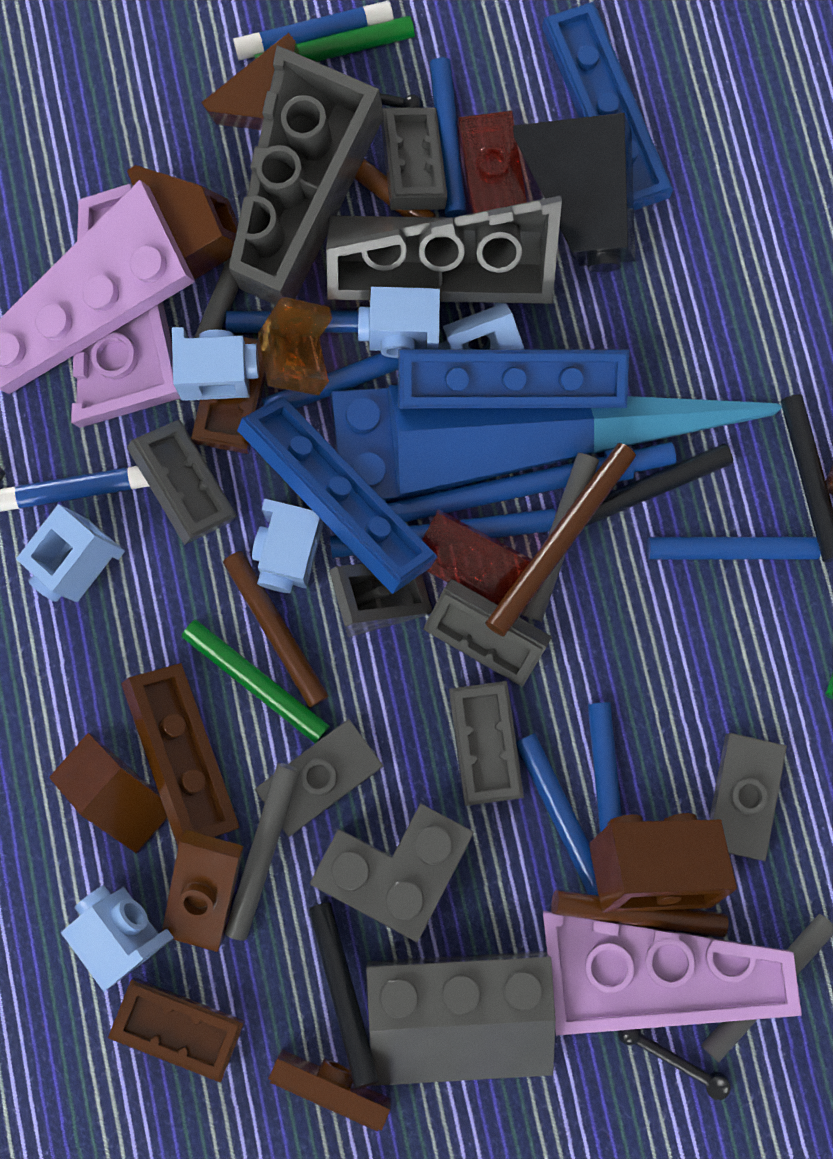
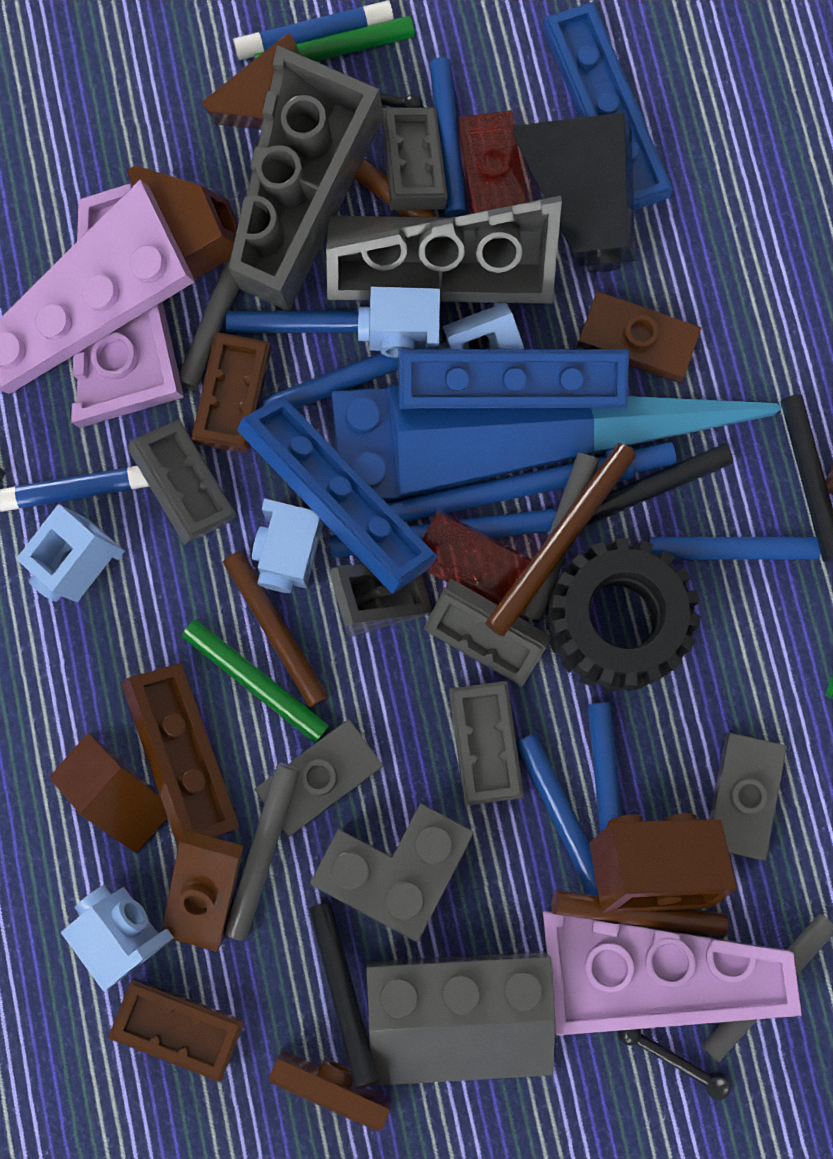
light blue brick [172,327,259,401] -> none
clear orange bracket [258,297,332,395] -> none
none -> black tyre [545,538,701,692]
none -> reddish brown plate [577,291,702,384]

